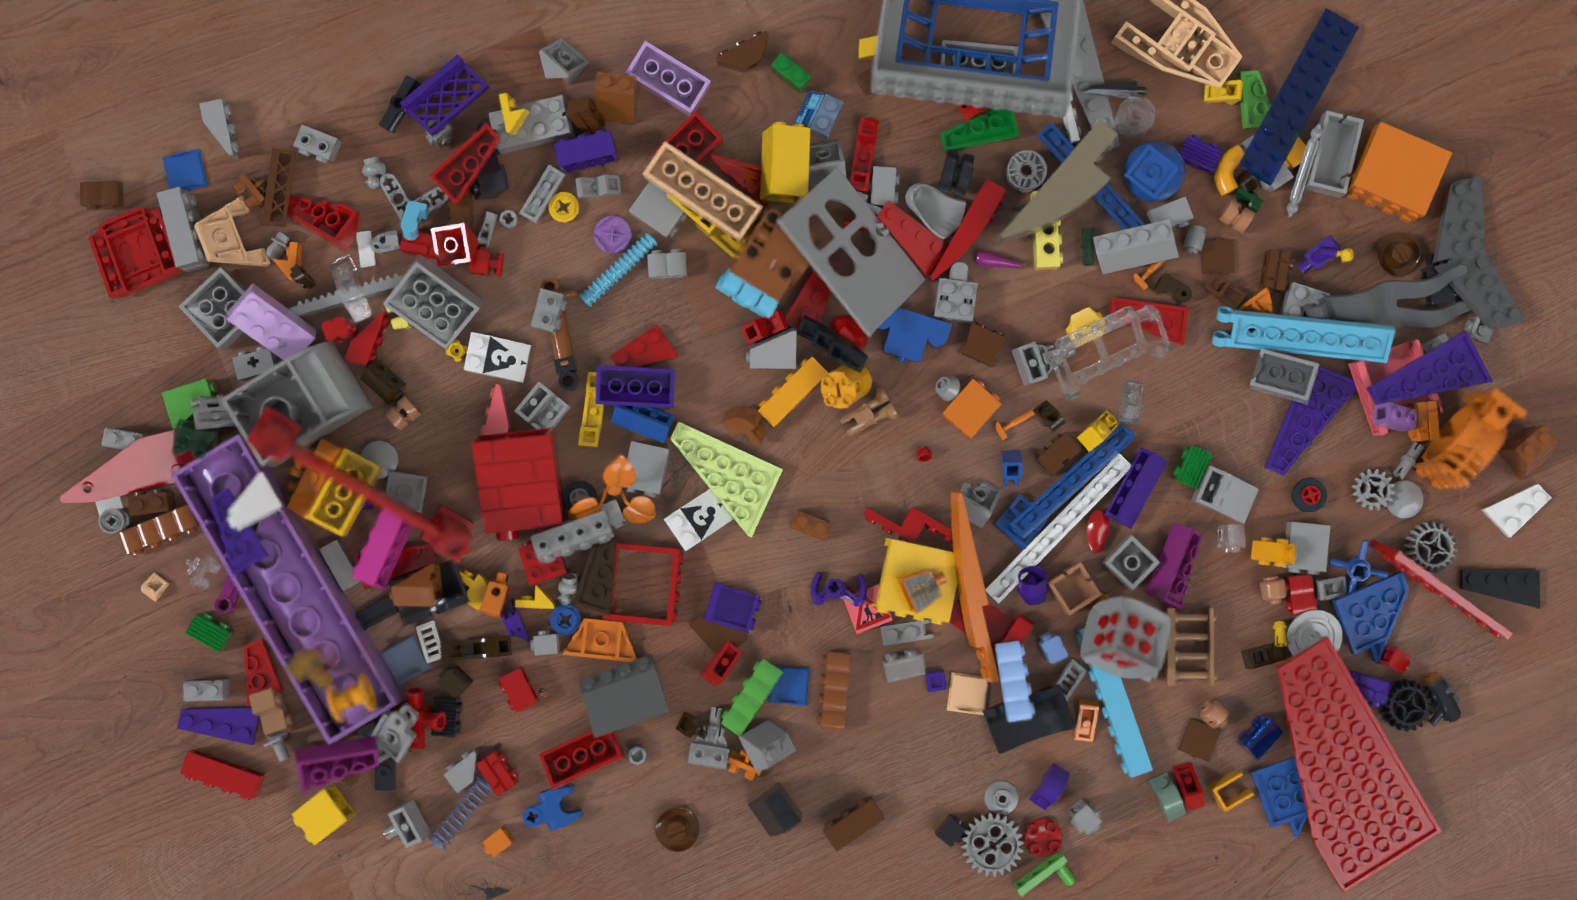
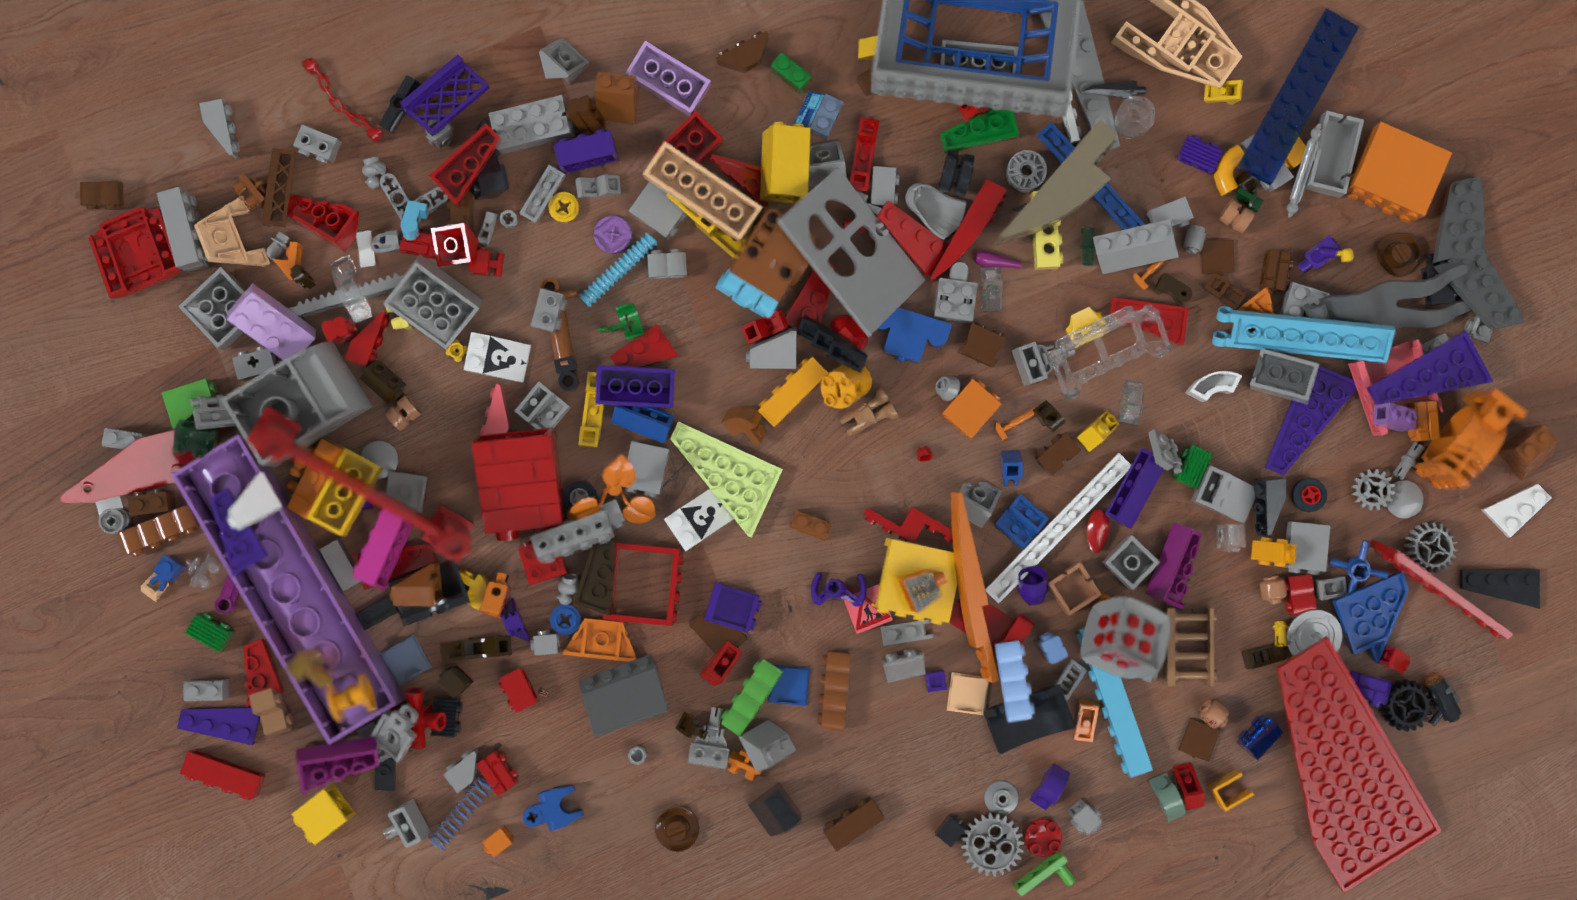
blue piece [163,149,208,191] -> none
light grey bracket [264,732,291,762] -> none
white slope [416,620,443,664] -> none
yellow slope [499,93,530,136] -> none
yellow slope [515,584,556,609] -> none
red brick [539,730,625,790] -> none
blue plate [1010,423,1136,539] -> none
blue plate [1123,140,1186,203] -> none
bright green wing [1237,71,1282,130] -> none
blue wing [1250,756,1307,837] -> none
none -> blue brick [149,554,187,591]
none -> red piece [301,57,383,144]
none -> green helmet [598,303,644,340]
none -> clear slope [980,267,1003,312]
none -> light grey plate [1148,429,1182,474]
none -> white brick [1185,371,1242,402]
none -> black slope [1254,476,1286,538]

